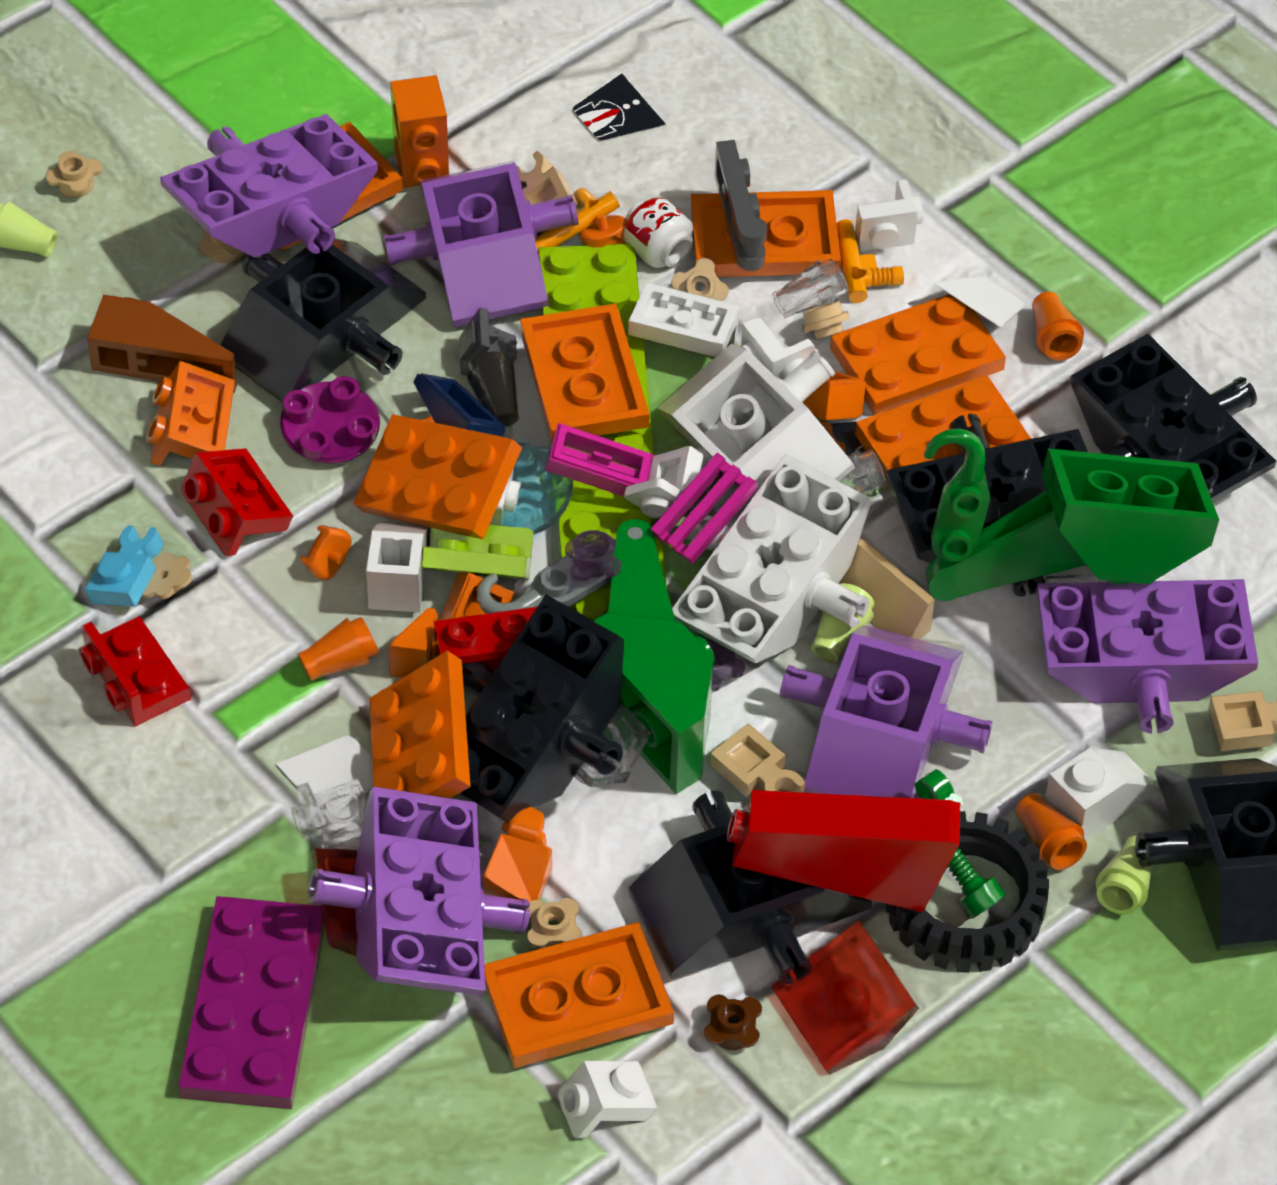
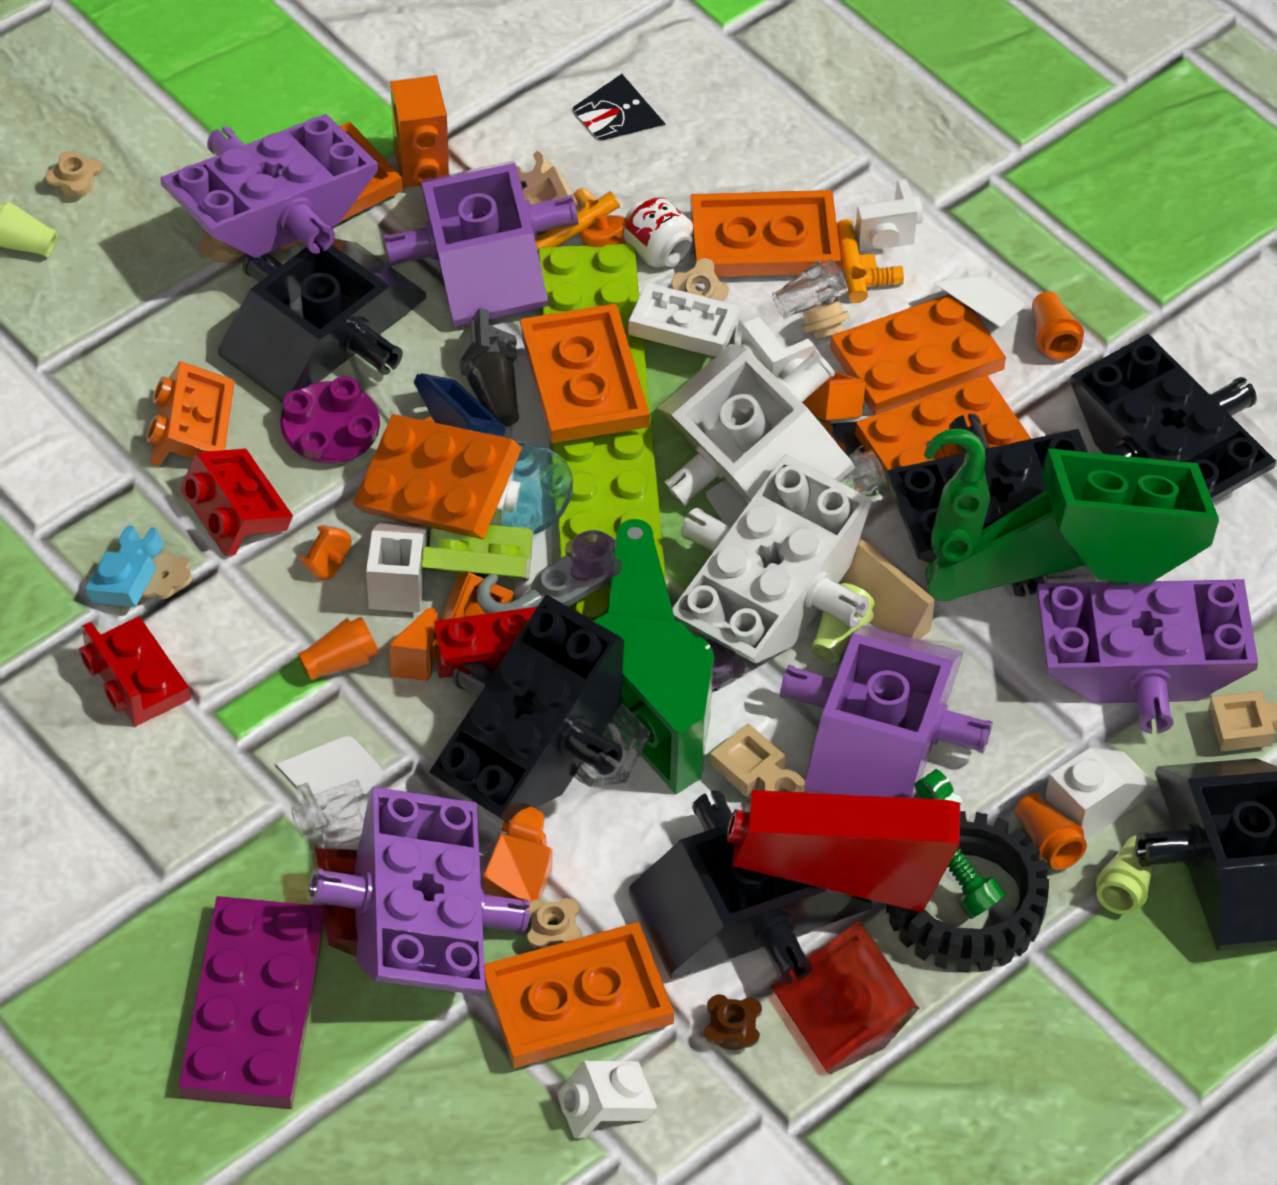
dark orange slope [87,294,237,393] -> none
orange plate [369,651,470,798] -> none
dark pink tile [545,423,654,496] -> none
white bracket [624,446,703,519] -> none
dark pink tile [651,452,758,565] -> none
dark grey plate [714,140,767,271] -> none

